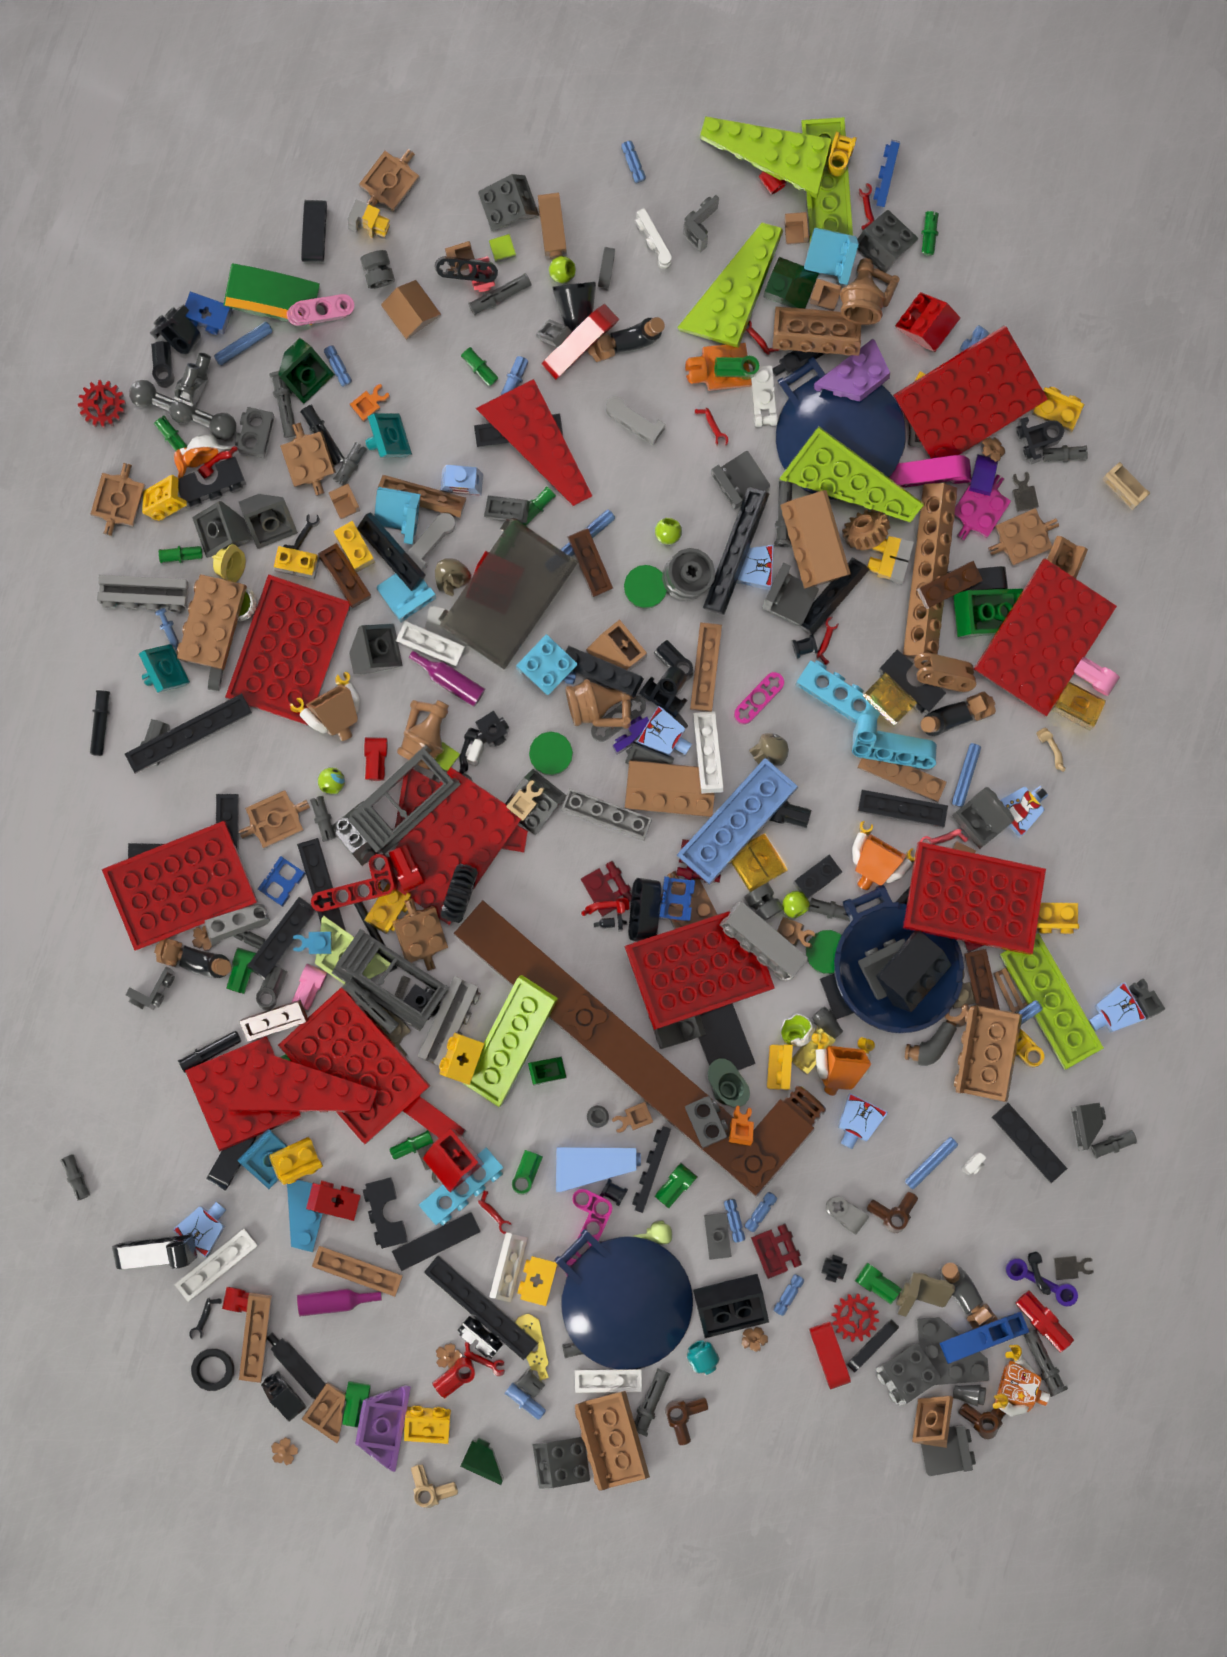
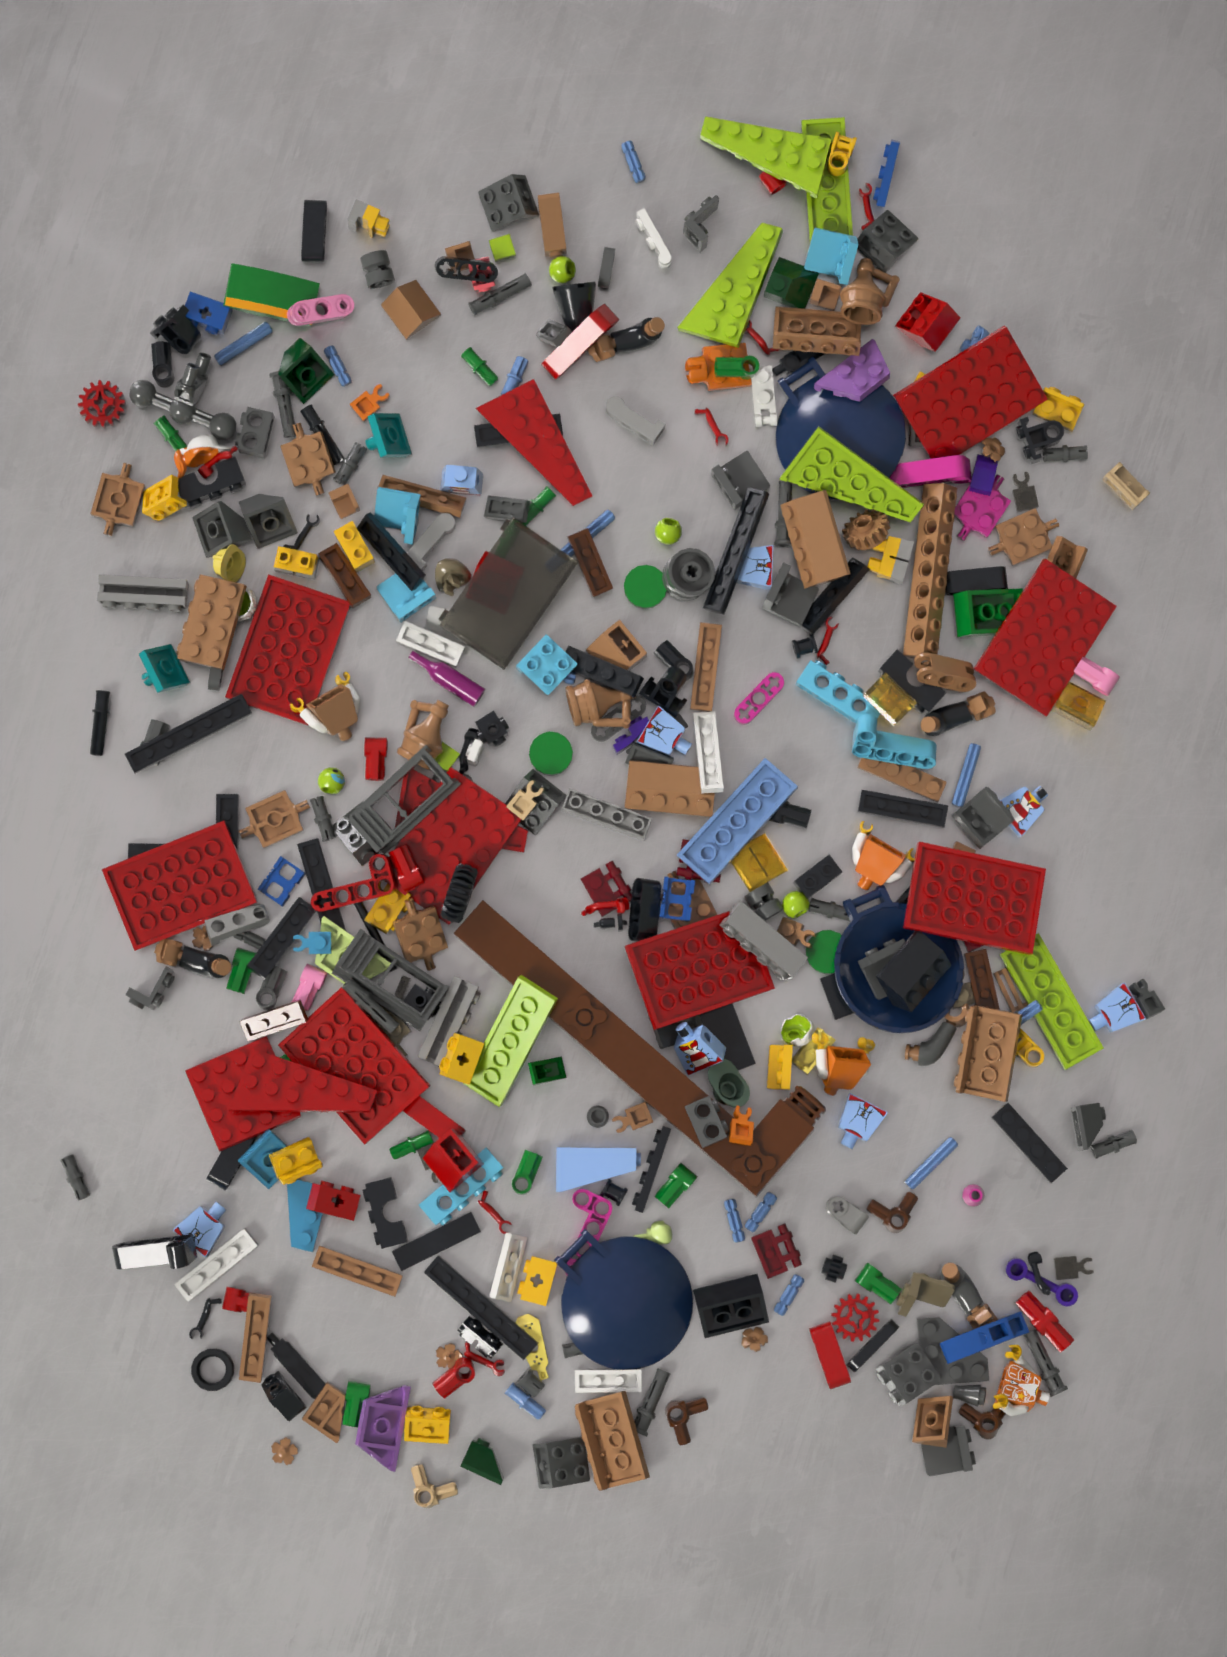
medium blue piece [155,608,178,656] -> none
green axle [158,546,203,563] -> none
black axle [178,1031,241,1073] -> none
magenta piece [297,1289,382,1317] -> none
dark grey slope [349,624,403,674] -> none
medium nougat plate [359,149,420,212] -> none
teal head [687,1340,719,1375] -> none
dark grey plate [704,1213,732,1260] -> none
dark tan piece [749,733,789,765] -> none
medium nougat panel [784,212,809,244] -> none
dark grey cone [812,1006,843,1039] -> none
reddish brown plate [916,561,983,609] -> none
coral piece [920,829,968,845] -> none
green axle [921,211,939,255] -> none
white plate [962,1153,986,1175] -> none
tan piece [1036,728,1066,772] -> none
yellow bracket [1037,903,1079,934] -> none
none -> light blue torso [674,1022,726,1076]
none -> dark pink cone [962,1184,985,1207]

